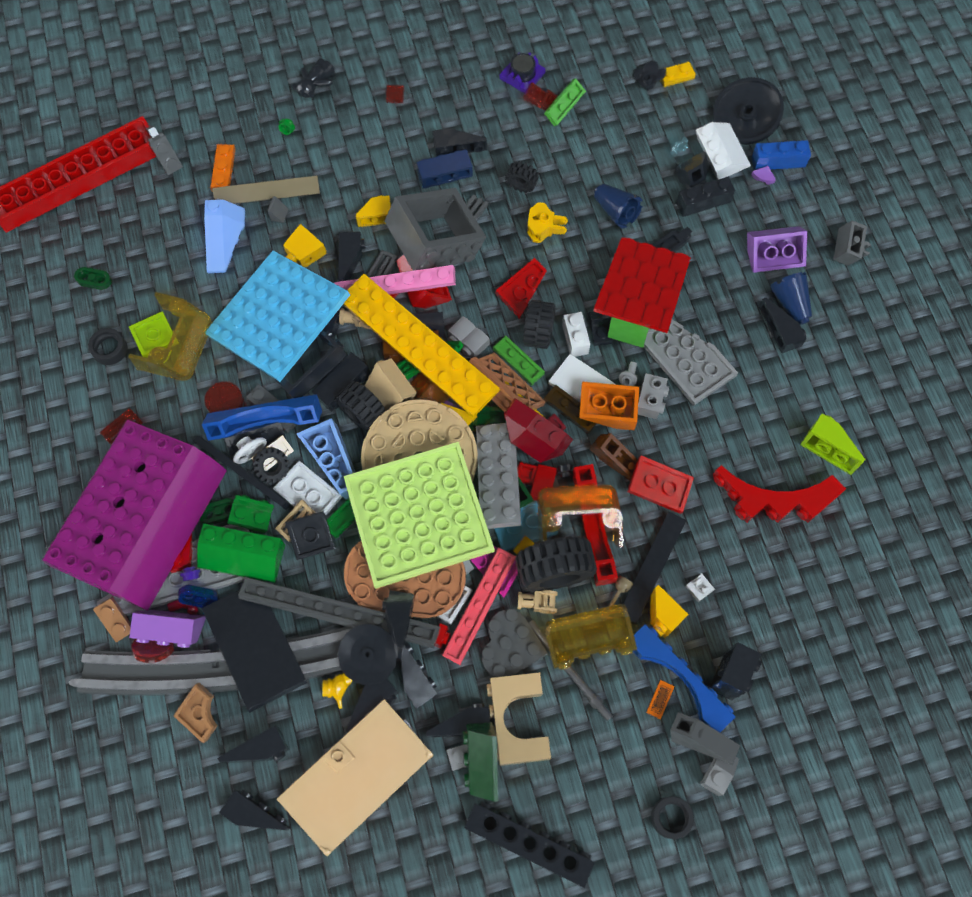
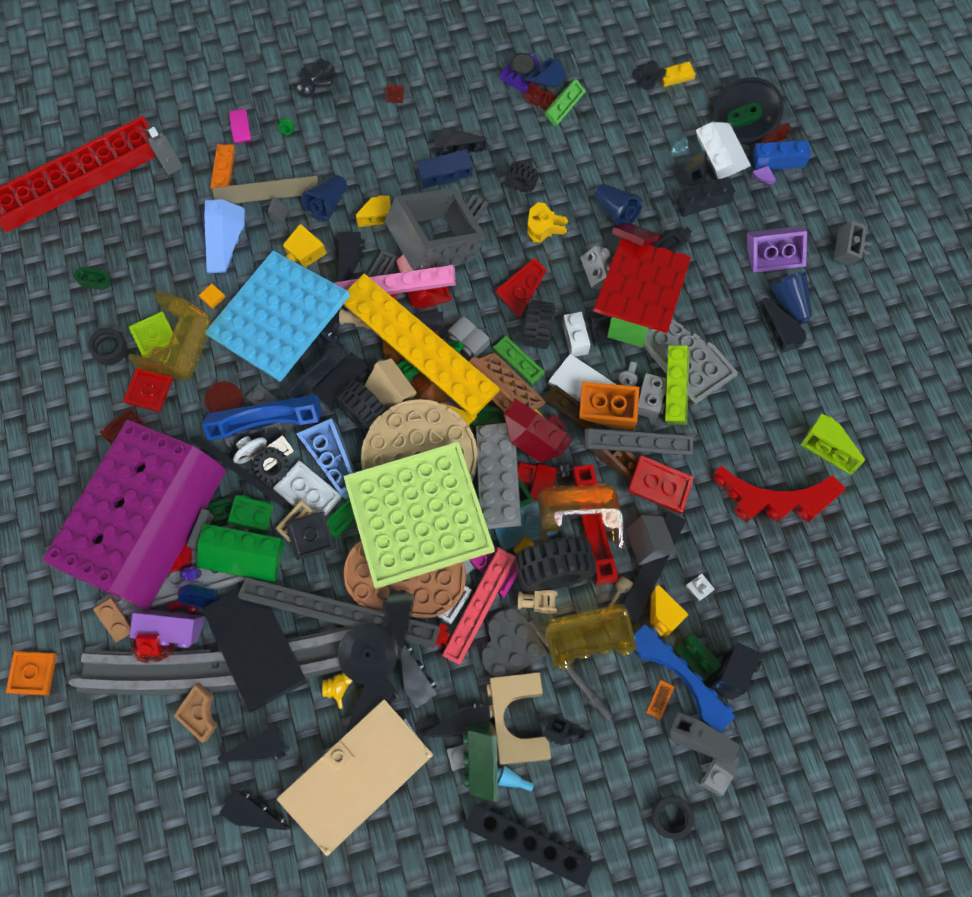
none -> orange tile [6,651,57,696]
none -> red plate [123,368,174,413]
none -> red plate [135,633,162,656]
none -> dark grey tile [187,509,214,551]
none -> light orange tile [199,284,225,309]
none -> dark pink slope [229,109,252,144]
none -> dark blue cone [301,175,348,222]
none -> medium azure cone [497,765,534,792]
none -> dark blue slope [525,58,566,87]
none -> black wing [542,714,588,745]
none -> light grey brick [580,245,612,290]
none -> dark grey tile [585,429,693,456]
none -> dark red tile [612,223,660,246]
none -> dark grey slope [626,515,677,565]
none -> lime brick [665,345,690,425]
none -> dark green bracket [675,634,722,681]
none -> dark green plate [728,103,762,128]
none -> clear red slope [761,123,792,143]

